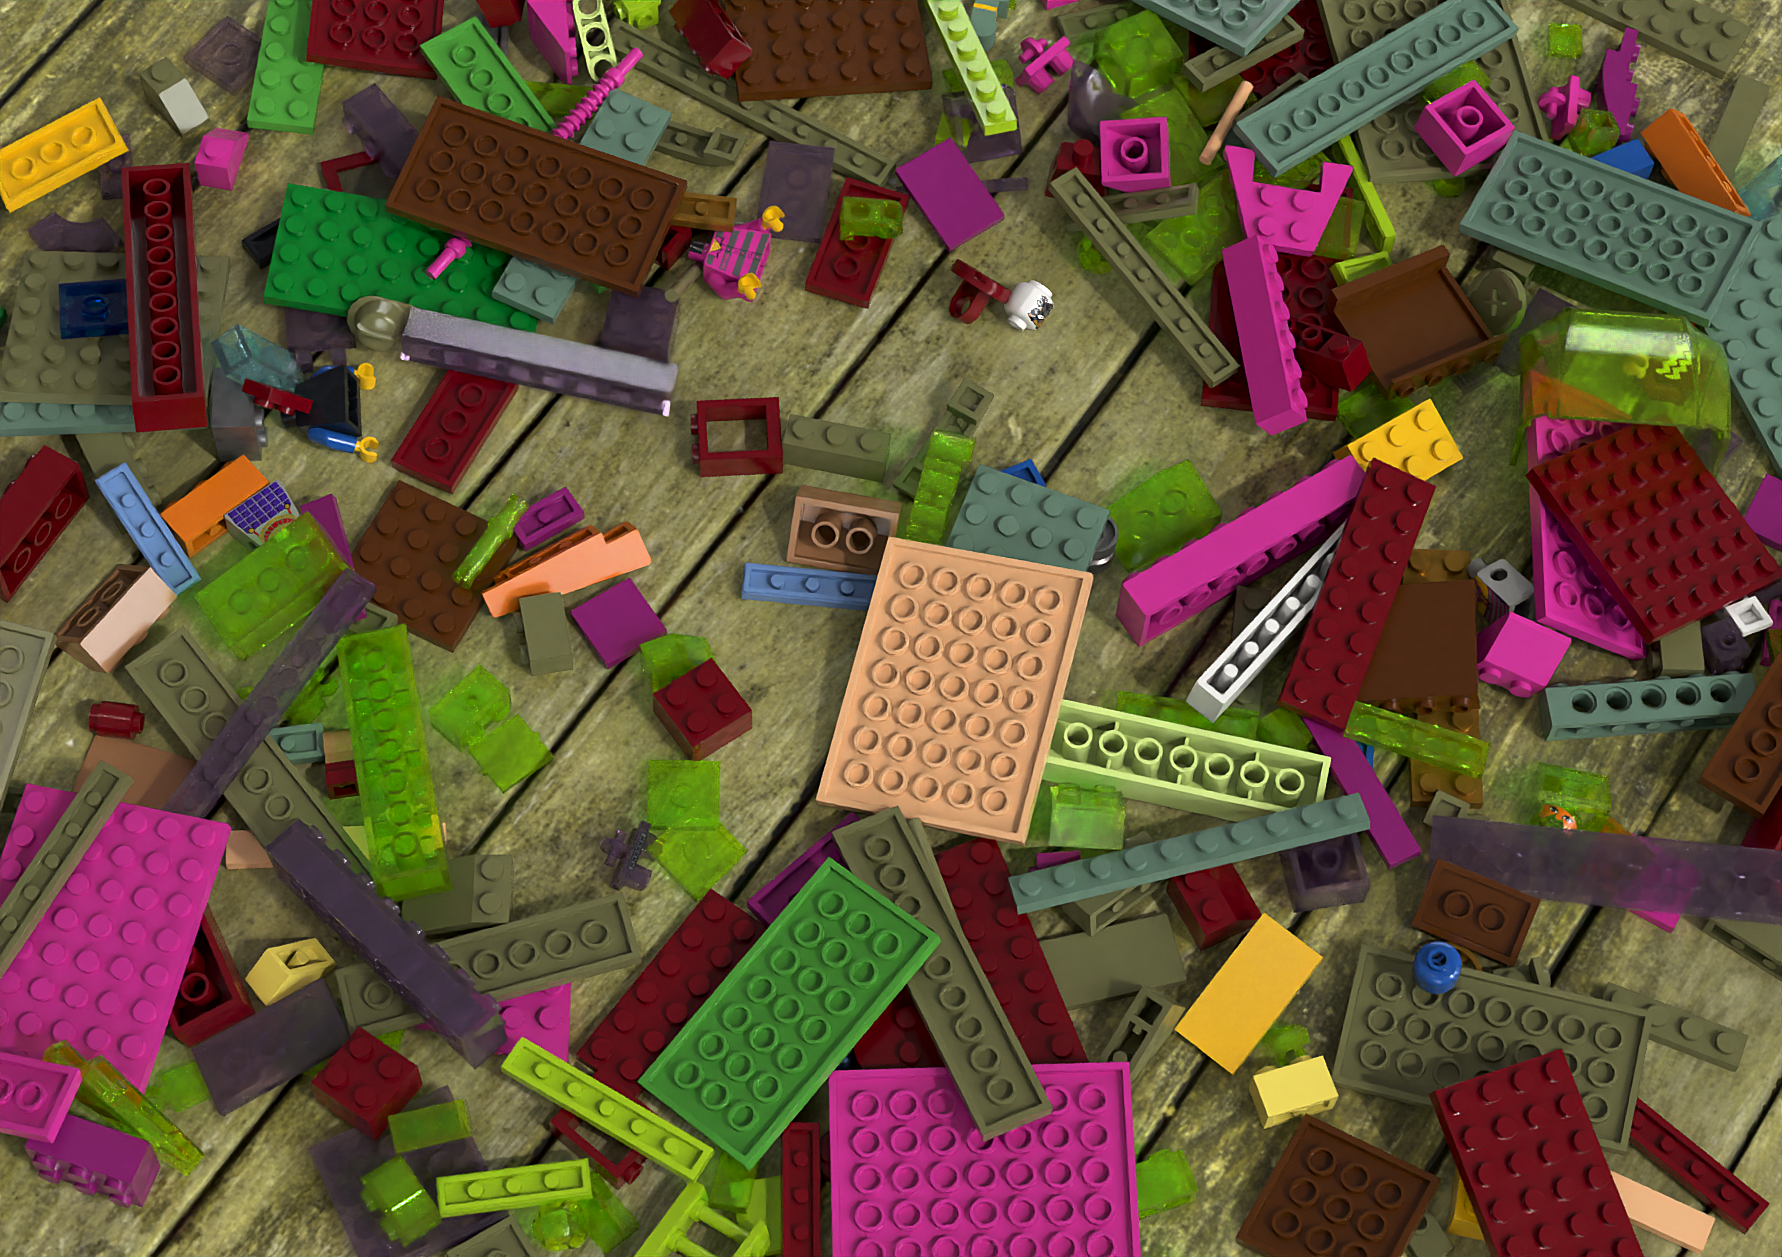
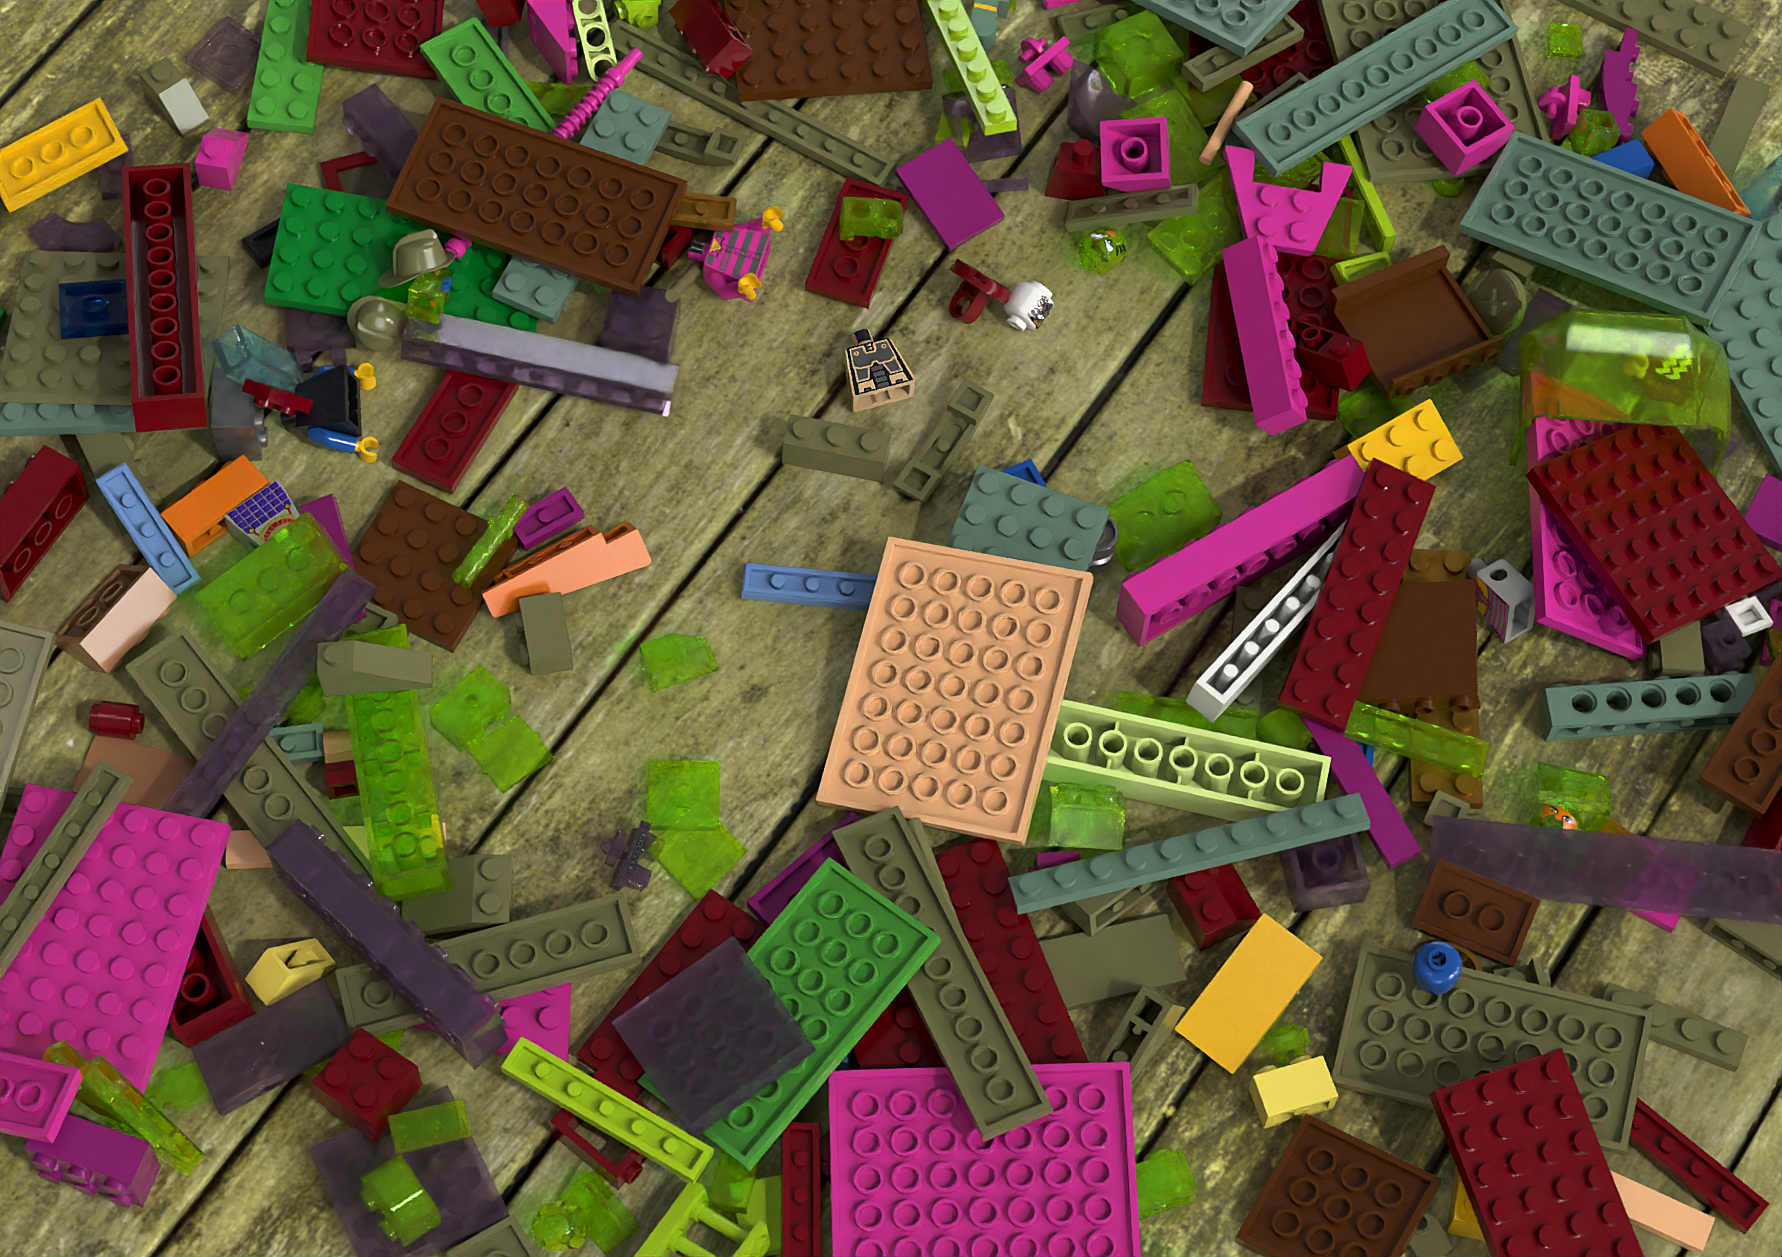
lime tile [436,1158,592,1218] -> none
magenta tile [570,578,667,670] -> none
dark red brick [652,657,752,765] -> none
dark red window [690,397,783,477] -> none
tile [757,141,835,243] -> none
medium nougat slope [786,485,903,575] -> none
clear neon green beam [904,427,976,546] -> none
olive plate [1048,167,1240,389] -> none
dark pink slope [1477,611,1571,698] -> none
none -> olive slope [317,640,433,696]
none -> olive piece [378,229,455,288]
none -> clear neon green leg [406,267,453,324]
none -> clear purple plate [611,935,817,1137]
none -> torso [844,329,915,413]

